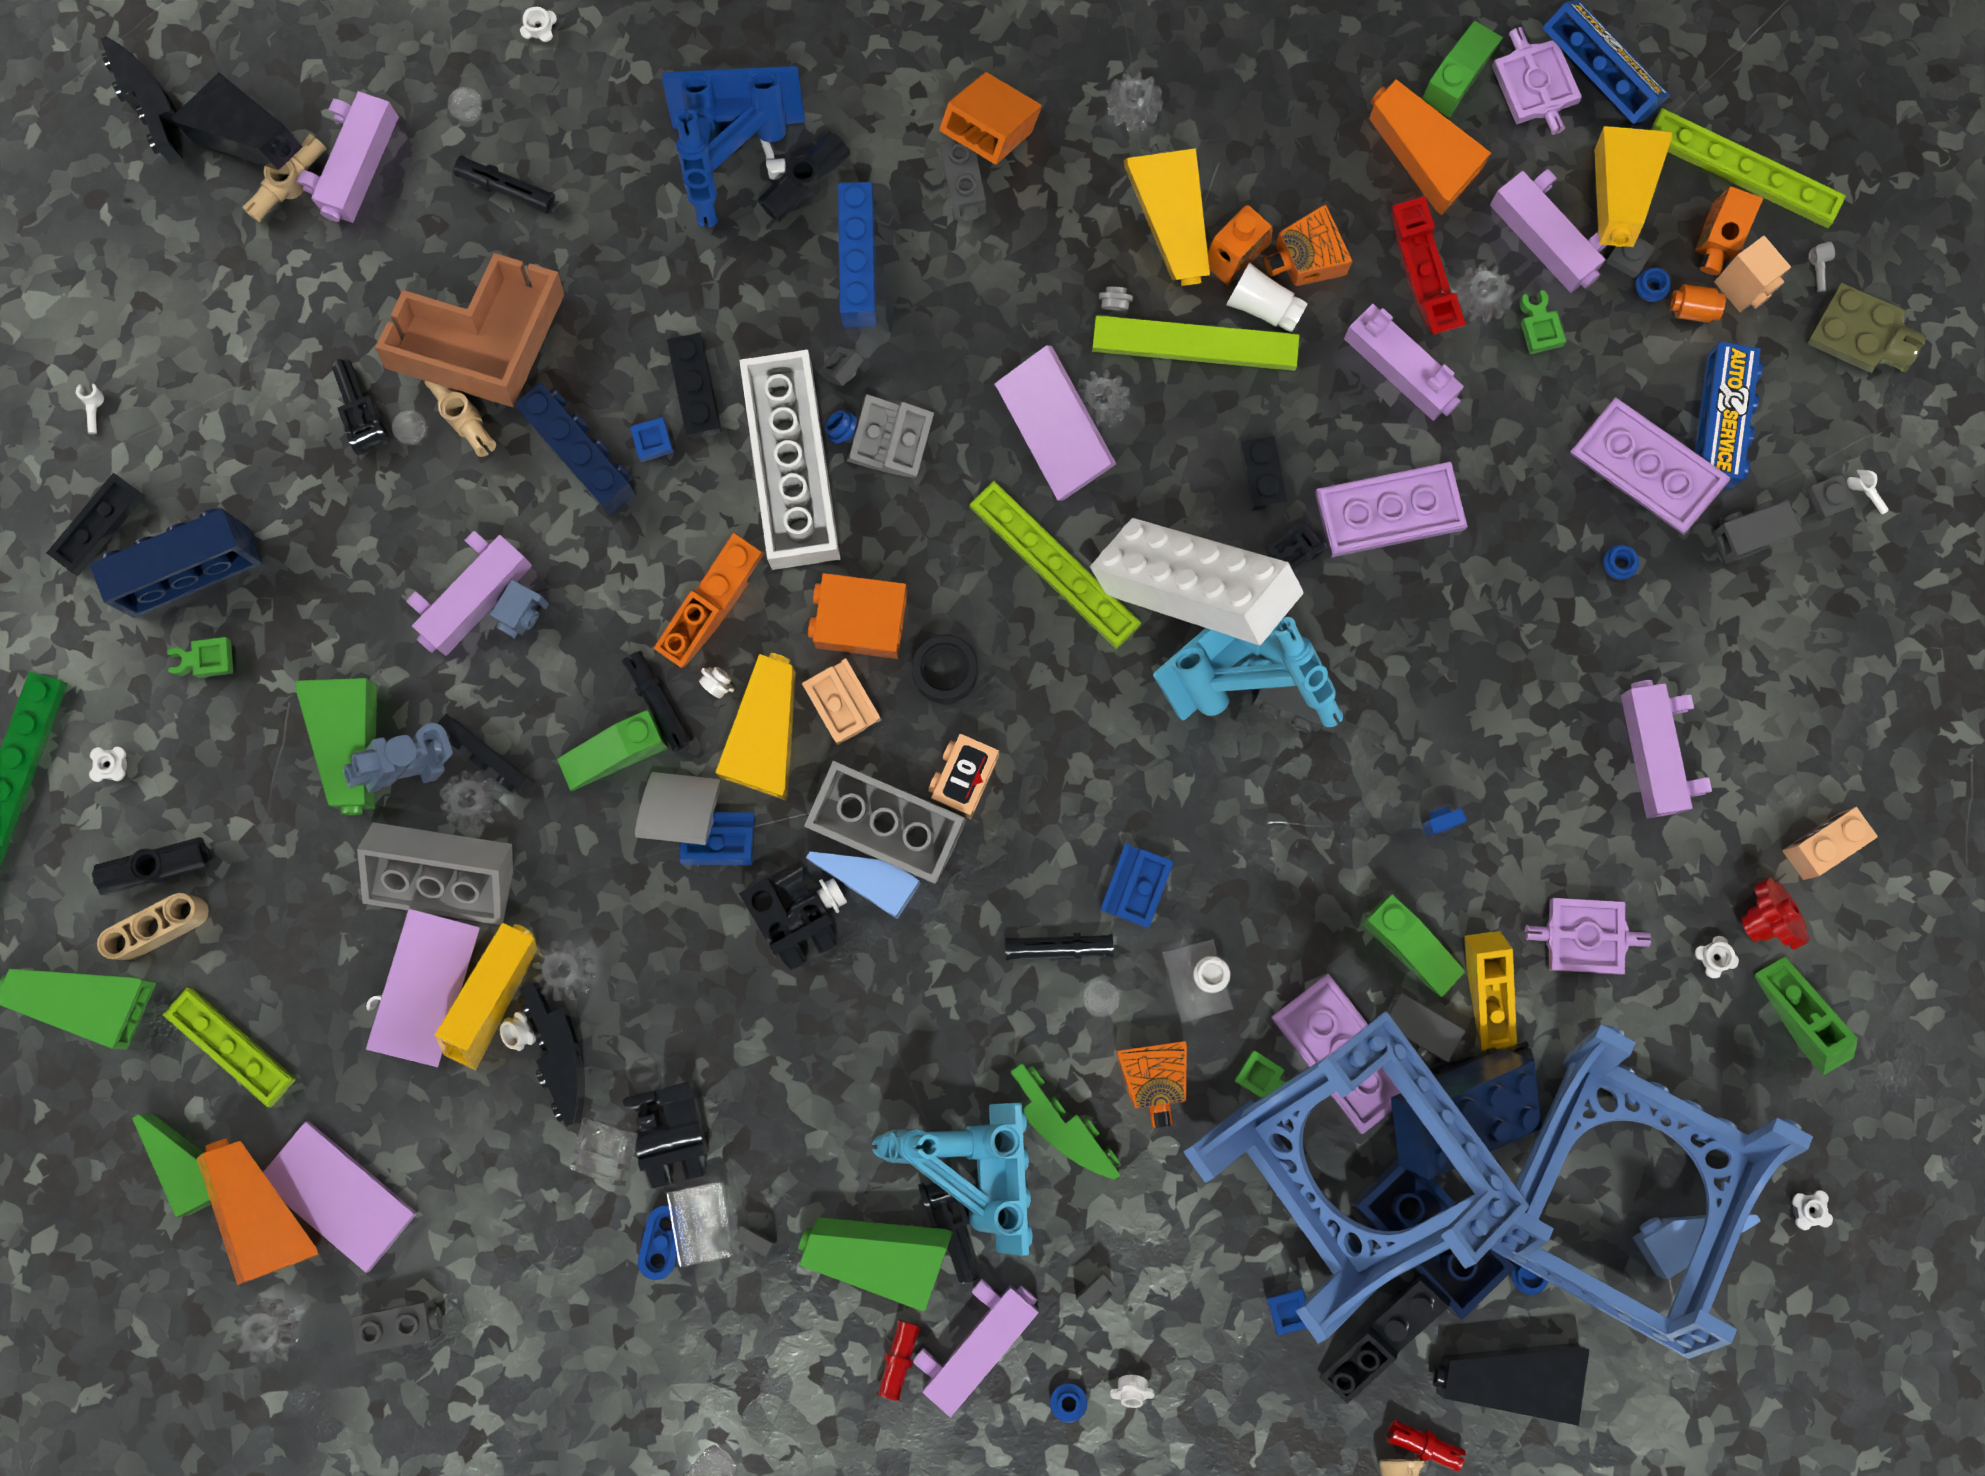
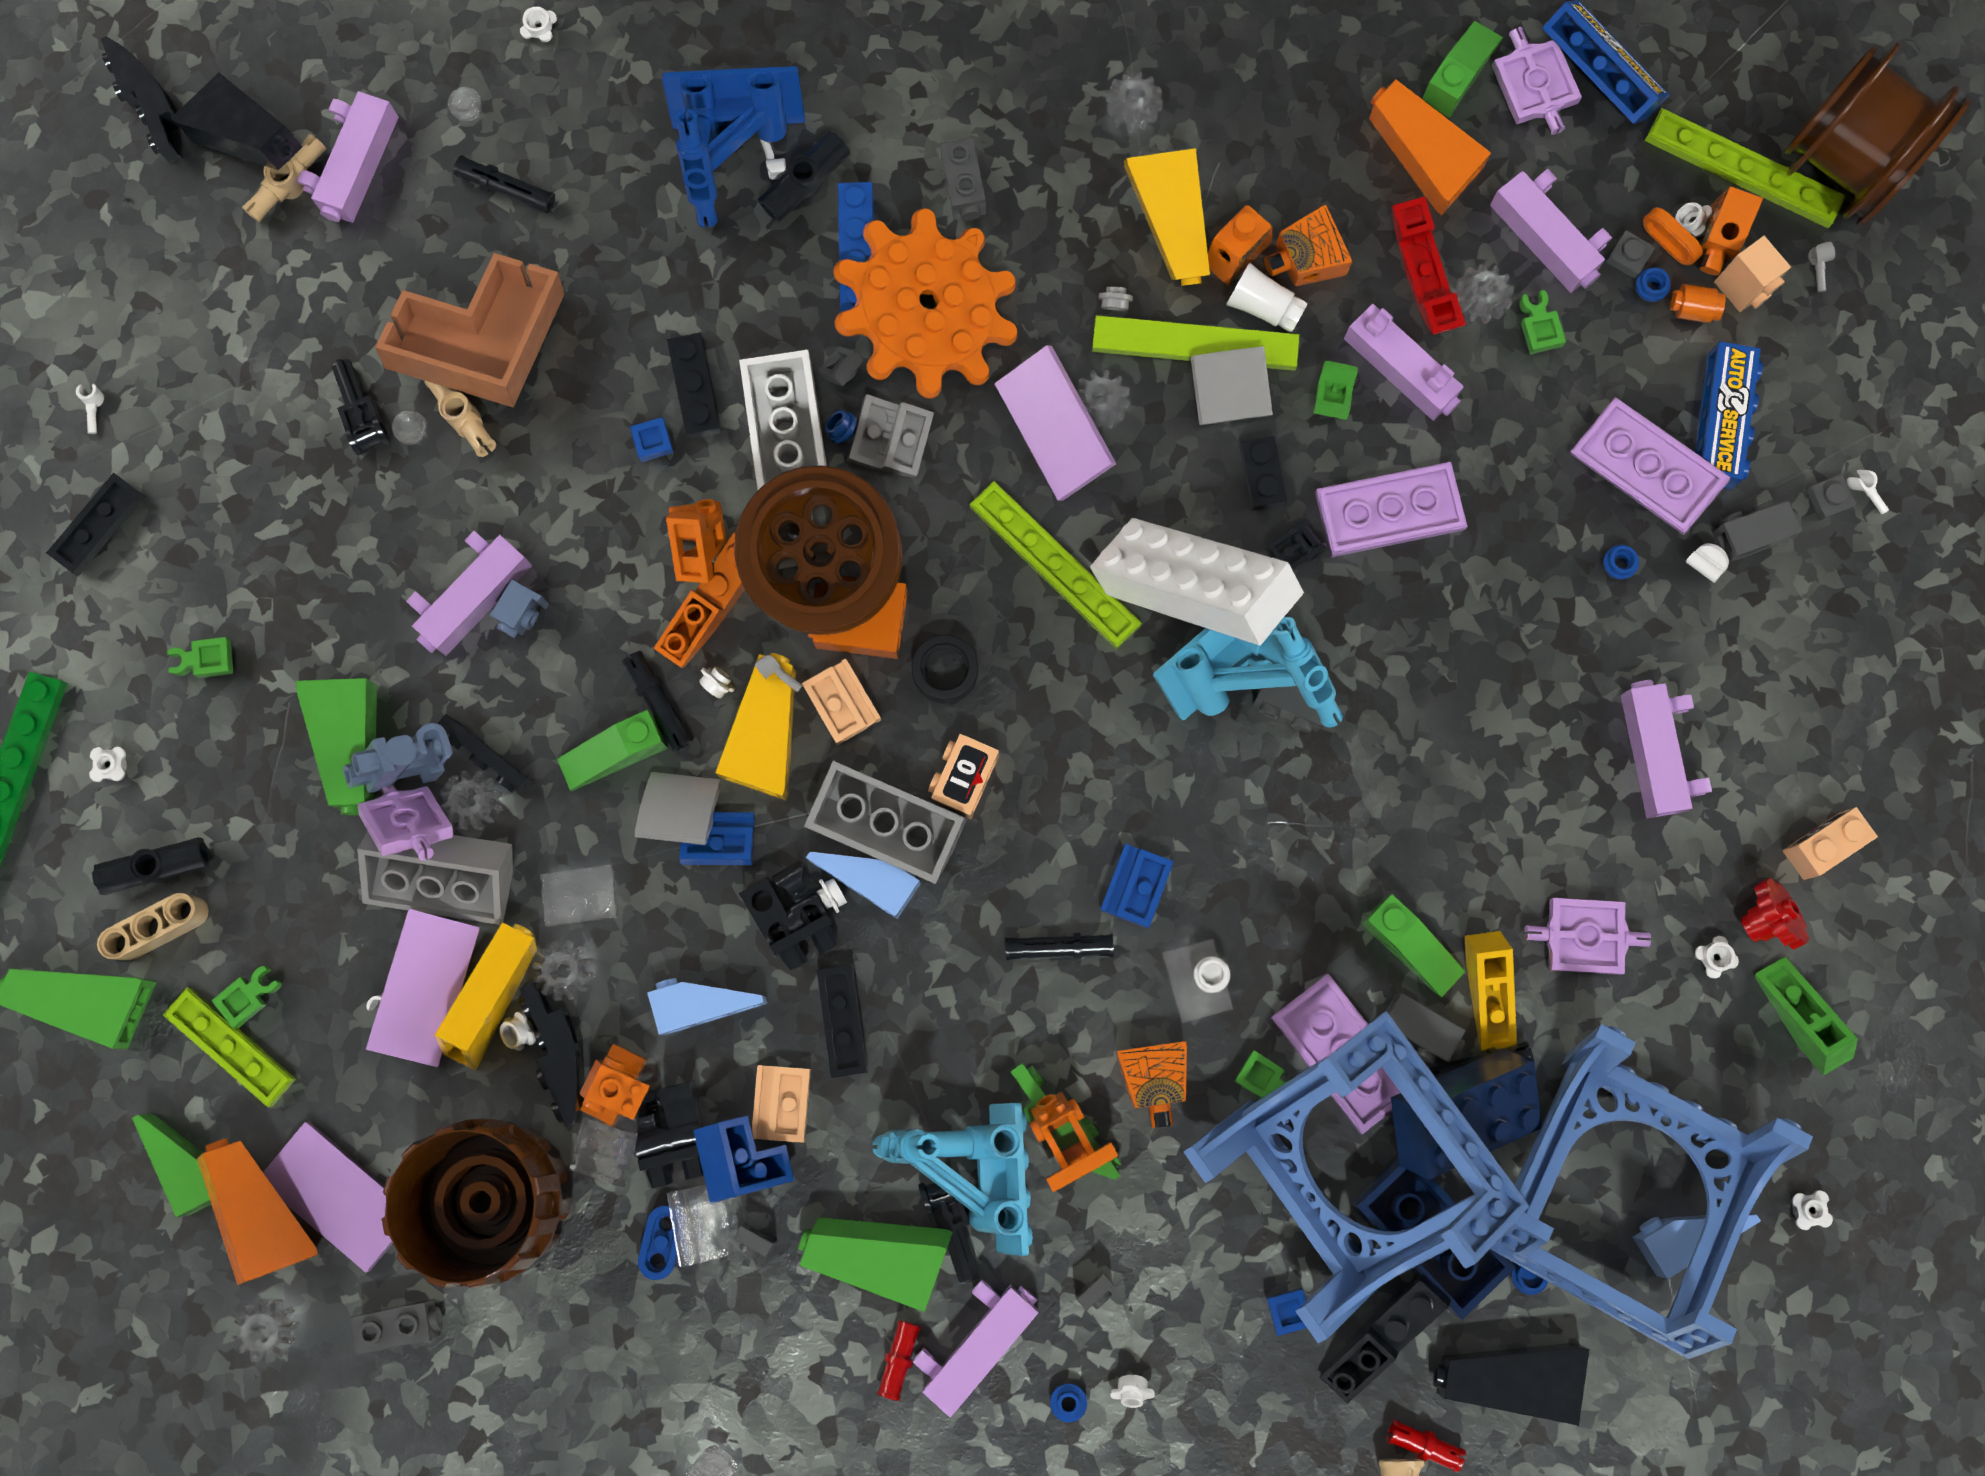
dark blue brick [89,508,263,618] -> none
dark blue brick [514,383,636,516] -> none
orange brick [939,72,1042,165] -> none
clear plate [1083,981,1119,1017] -> none
blue plate [1422,806,1467,838] -> none
yellow slope [1594,126,1672,247] -> none
olive plate [1807,283,1926,373] -> none
none -> bright green plate [211,966,282,1028]
none -> lavender plate [358,785,453,861]
none -> reddish brown wheel [381,1118,571,1288]
none -> clear plate [540,865,619,927]
none -> orange tile [579,1044,650,1126]
none -> light blue slope [647,978,768,1035]
none -> orange tile [666,499,727,583]
none -> blue brick [693,1116,794,1203]
none -> reddish brown wheel [734,466,902,635]
none -> light nougat plate [752,1065,811,1143]
none -> light grey hand [755,655,803,692]
none -> black plate [817,965,868,1078]
none -> orange plate [833,208,1018,399]
none -> orange tile [1029,1092,1118,1193]
none -> light grey slope [1190,347,1273,425]
none -> bright green bracket [1313,361,1358,420]
none -> orange tile [1643,207,1703,265]
none -> white plate [1675,202,1713,237]
none -> white plate [1686,543,1729,583]
none -> reddish brown wheel [1784,42,1971,227]

